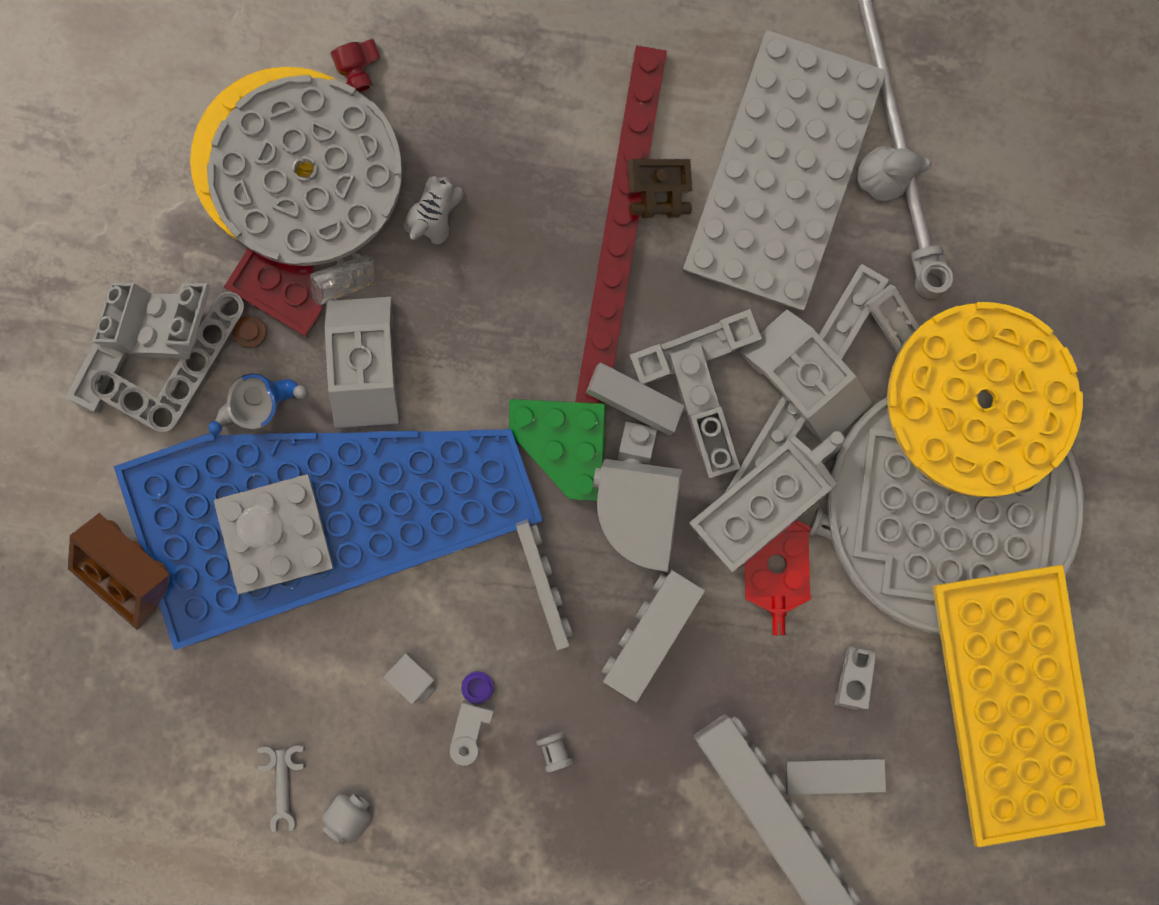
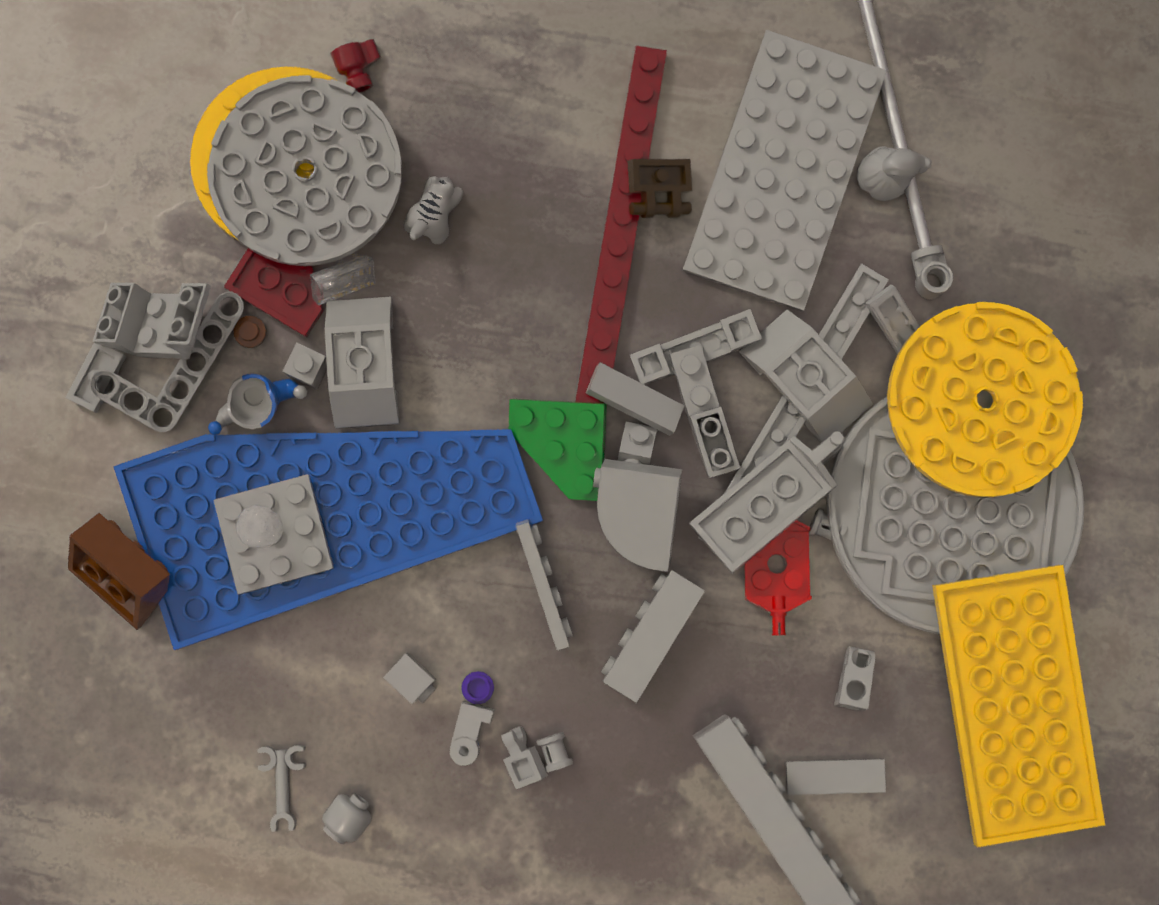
none -> light grey brick [282,342,327,390]
none -> light grey plate [501,726,548,789]

